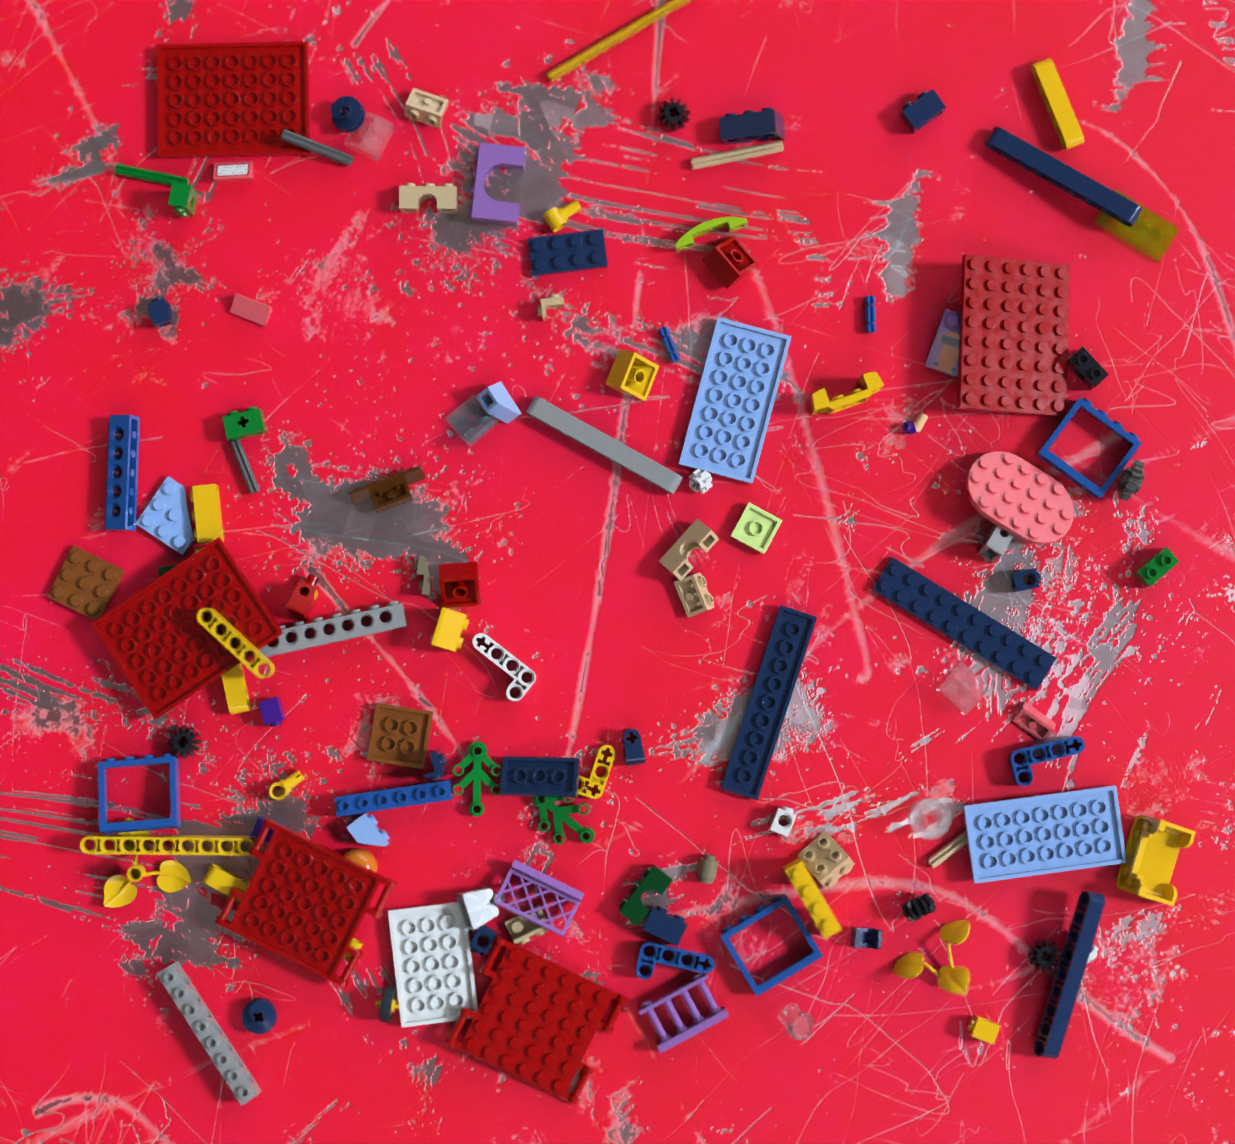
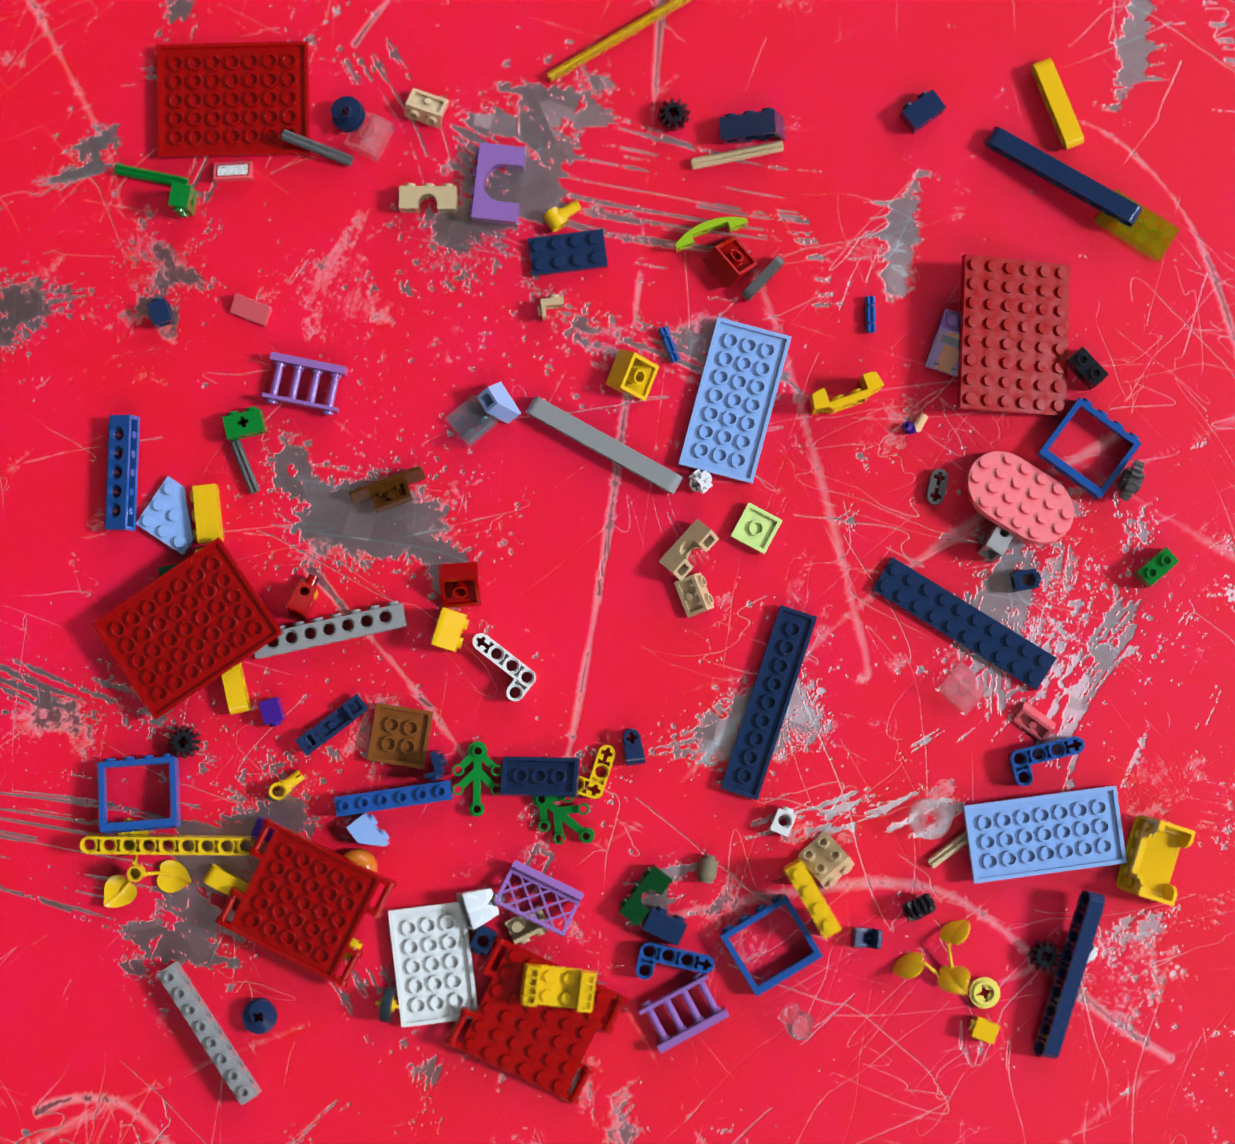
dark orange plate [47,545,125,621] -> none
yellow beam [197,608,275,678] -> none
dark tan slope [414,555,431,596] -> none
none -> medium lavender fence [262,352,348,416]
none -> dark blue slope [295,694,368,756]
none -> yellow plate [519,963,598,1013]
none -> dark grey beam [741,255,786,301]
none -> dark grey beam [926,469,948,505]
none -> light yellow gear [969,977,1000,1009]

